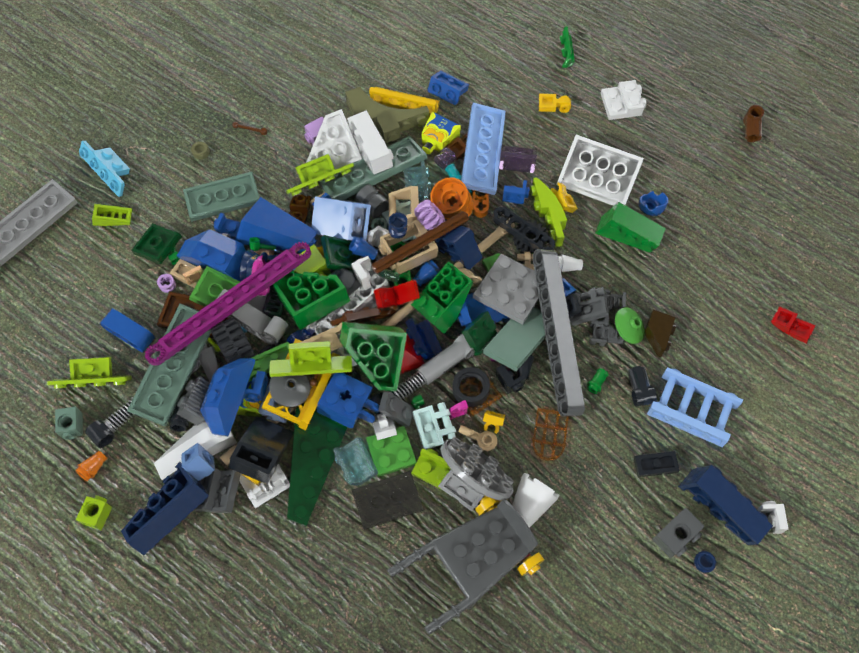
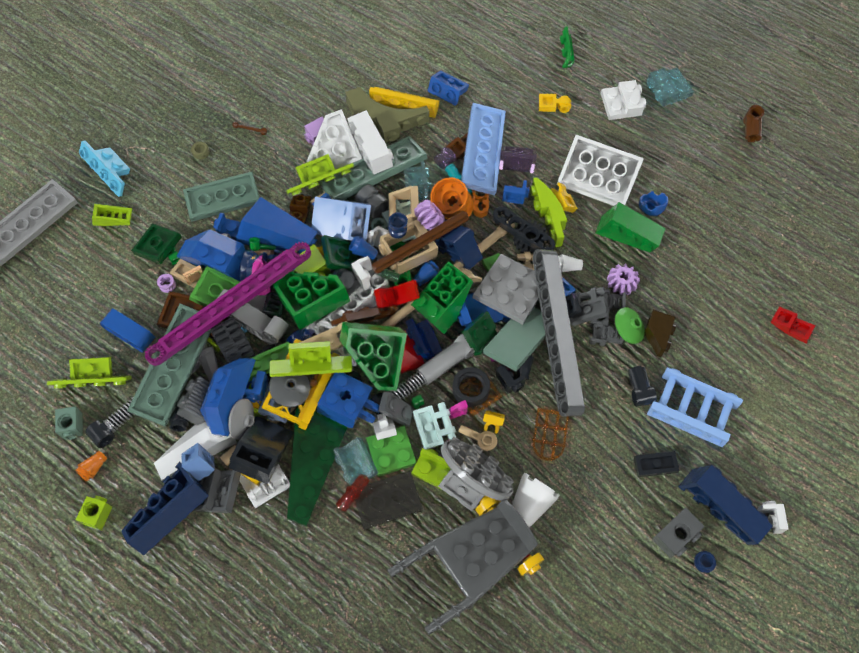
torso [422,112,461,154] -> none
green pin [587,368,609,394] -> none
none -> light grey dish [228,399,254,440]
none -> clear red axle [336,474,370,512]
none -> lavender gear [607,264,640,295]
none -> clear light blue plate [647,67,694,107]

